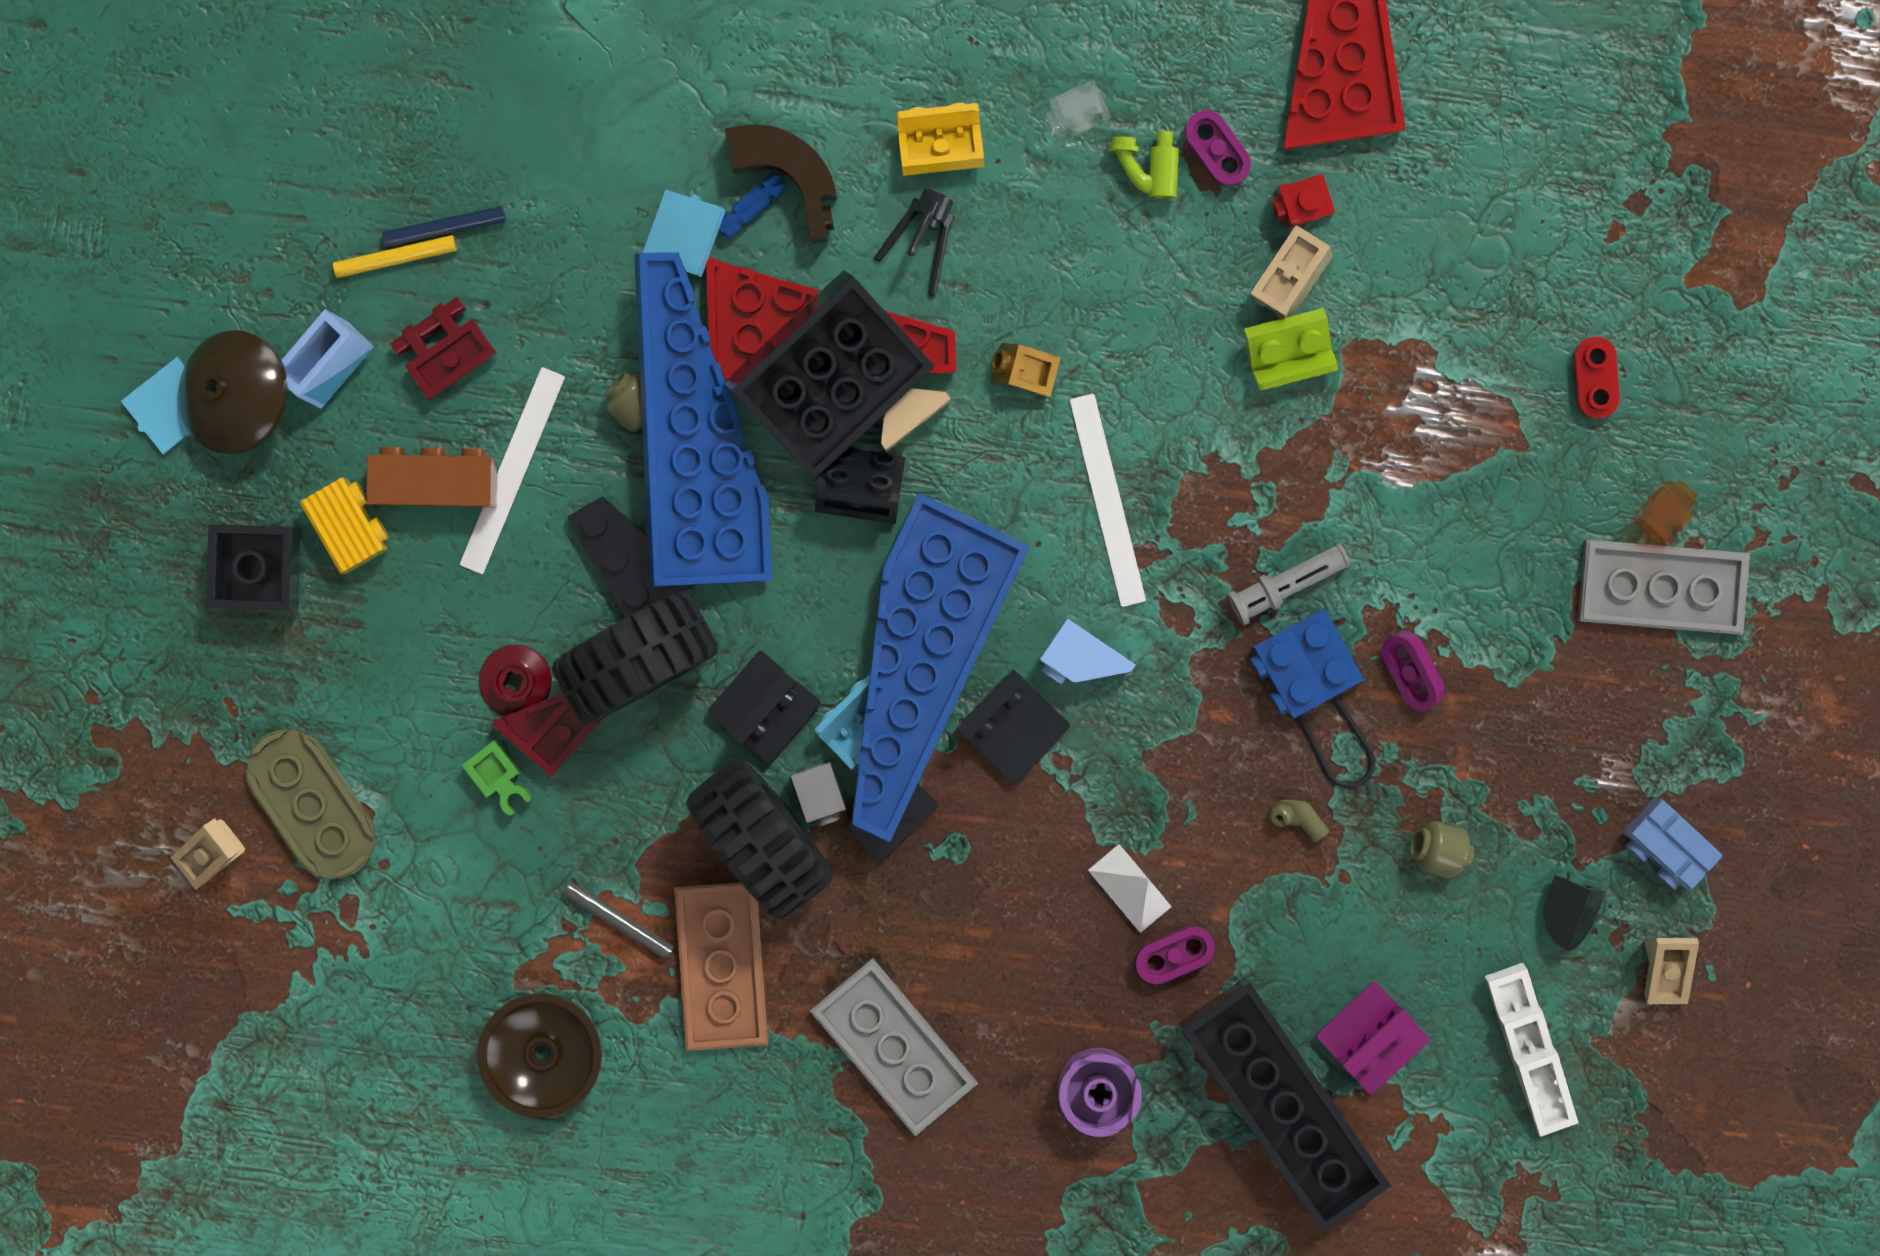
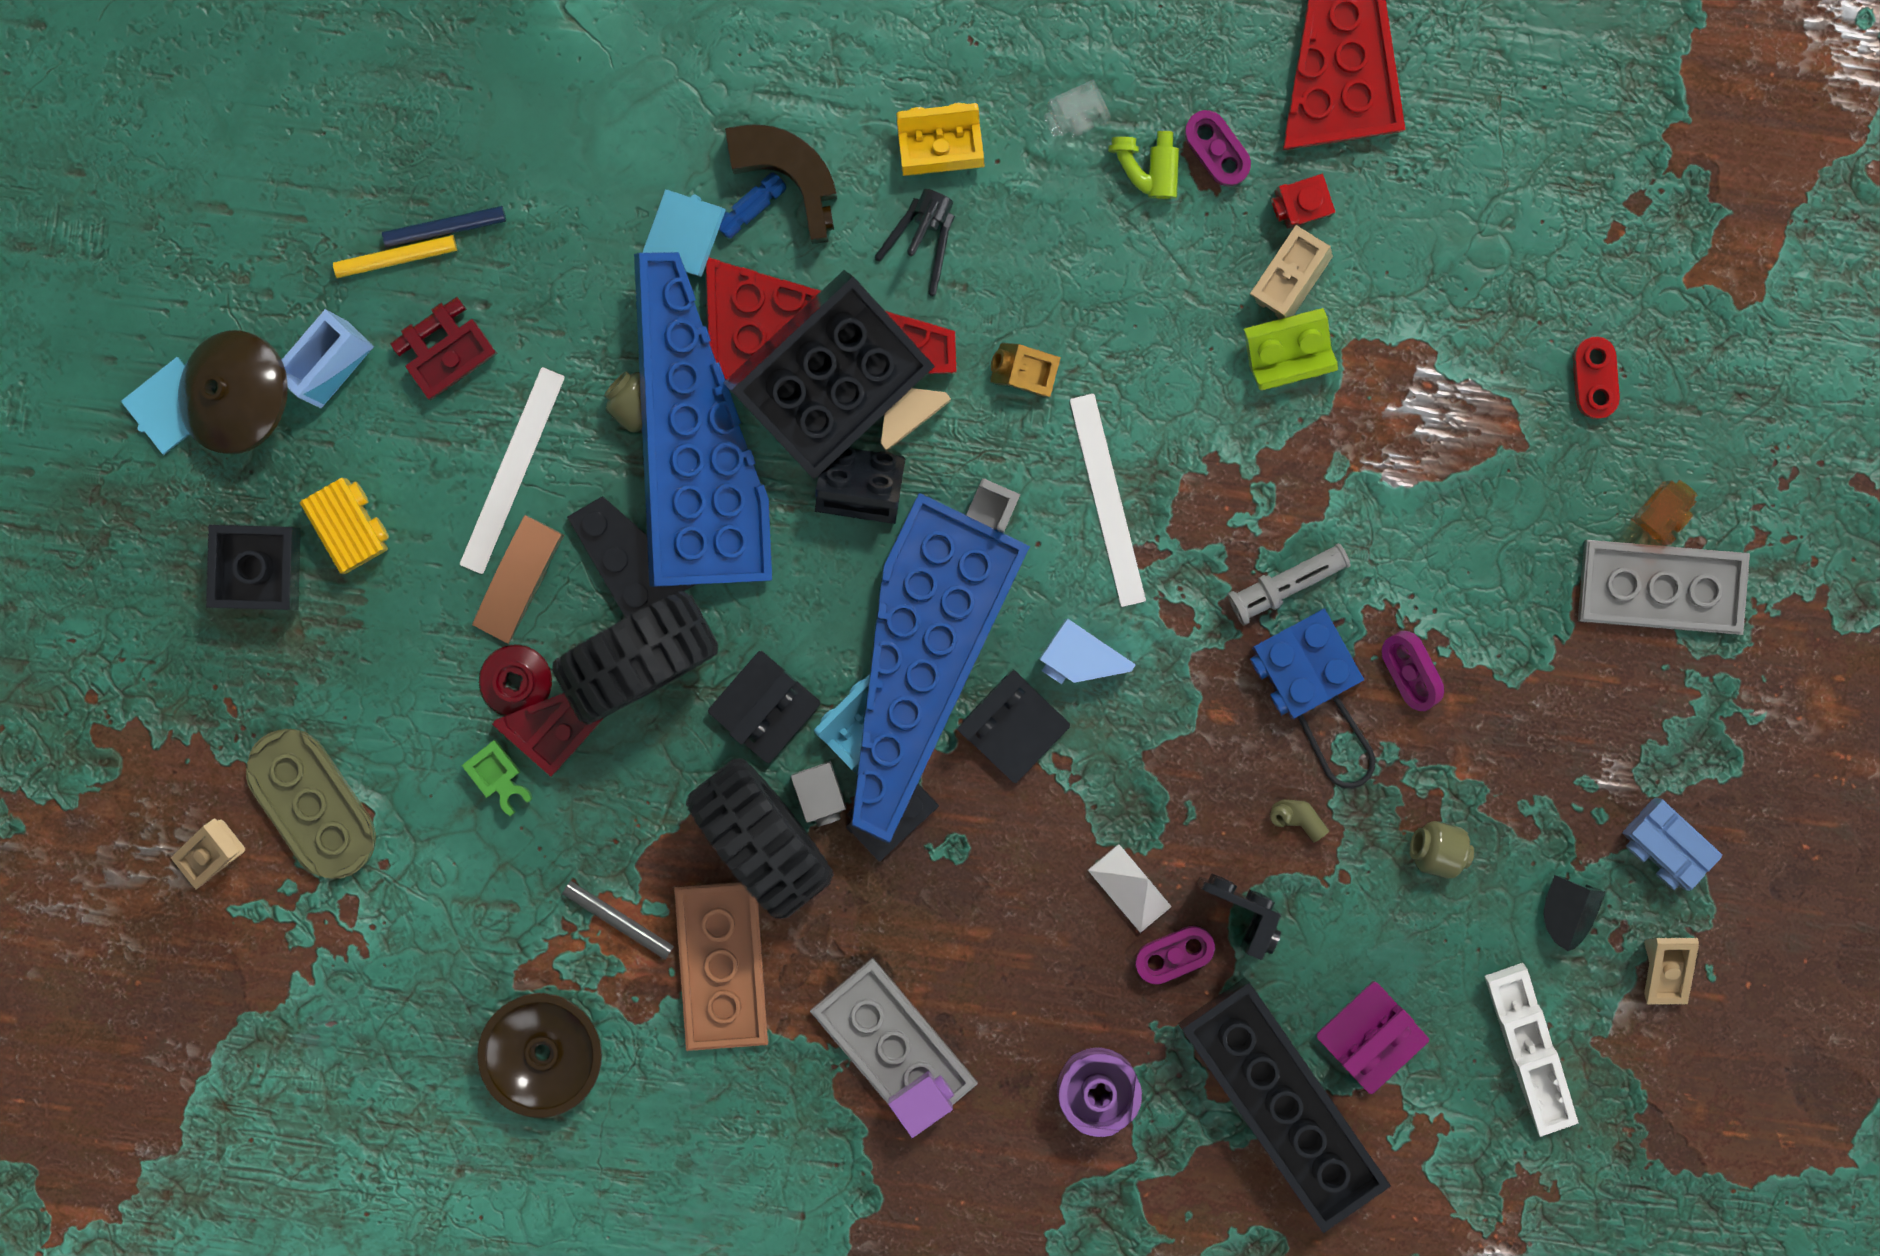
dark orange brick [367,447,497,508] -> none
none -> nougat slope [472,515,565,644]
none -> medium lavender brick [888,1071,955,1138]
none -> light grey panel [966,478,1020,533]
none -> black bracket [1197,873,1282,960]

